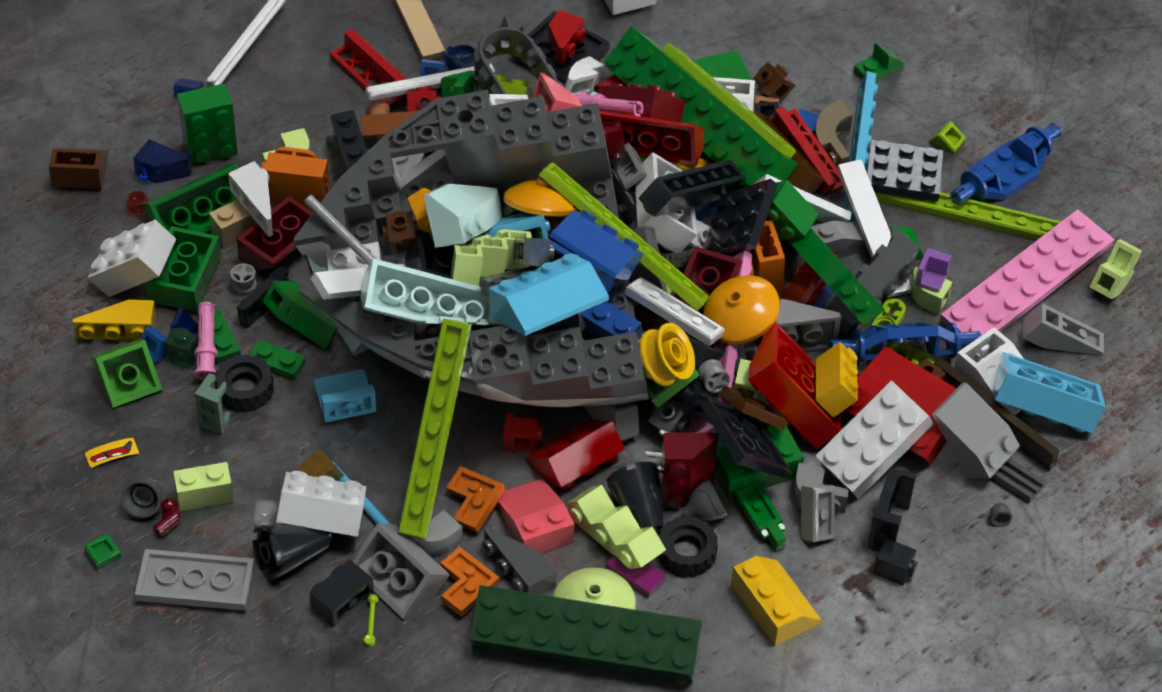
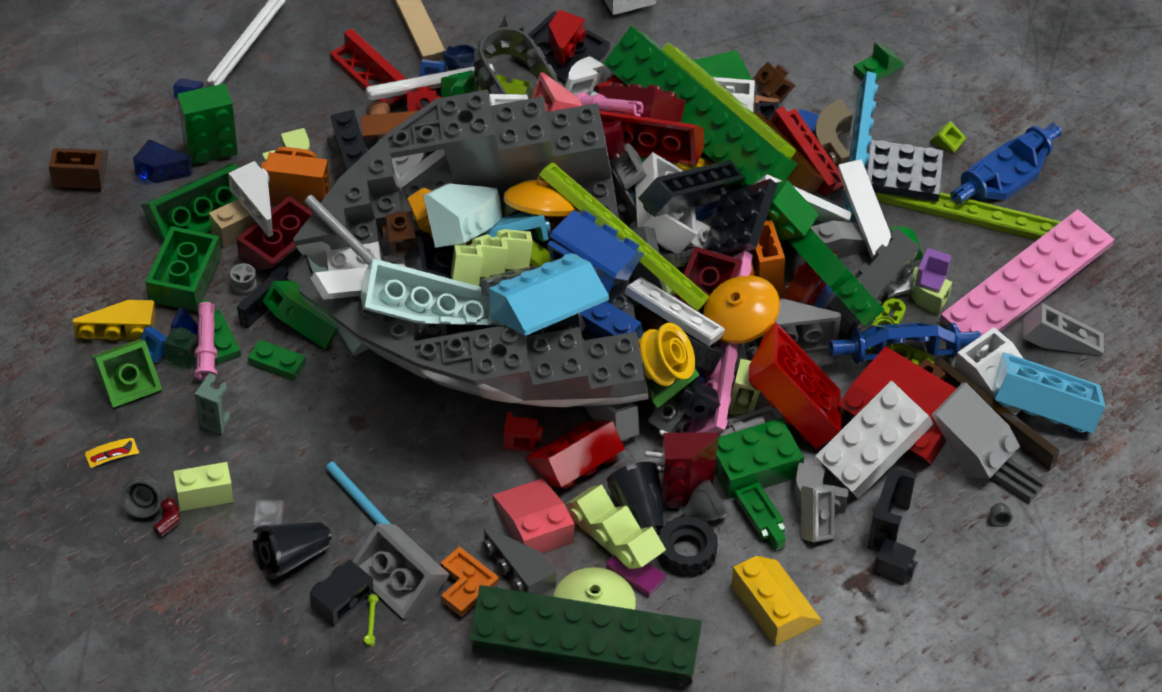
green tile [84,533,122,570] -> none
white brick [88,220,176,297] -> none
clear red plate [126,191,150,214] -> none
light grey plate [134,549,255,611] -> none
black tyre [215,354,274,412] -> none
white brick [276,471,366,537] -> none
pearl gold brick [296,448,344,481] -> none
medium azure bracket [314,369,376,423] -> none
lime tile [399,318,472,539] -> none
light grey brick [401,510,462,557] -> none
orange plate [446,466,506,532] -> none
dark grey slope [513,237,554,266] -> none
light grey wheel [698,359,730,393] -> none
black plate [700,397,792,479] -> none
reddish brown tile [719,386,788,430] -> none
yellow brick [816,342,858,417] -> none
yellowish green brick [1090,239,1142,299] -> none

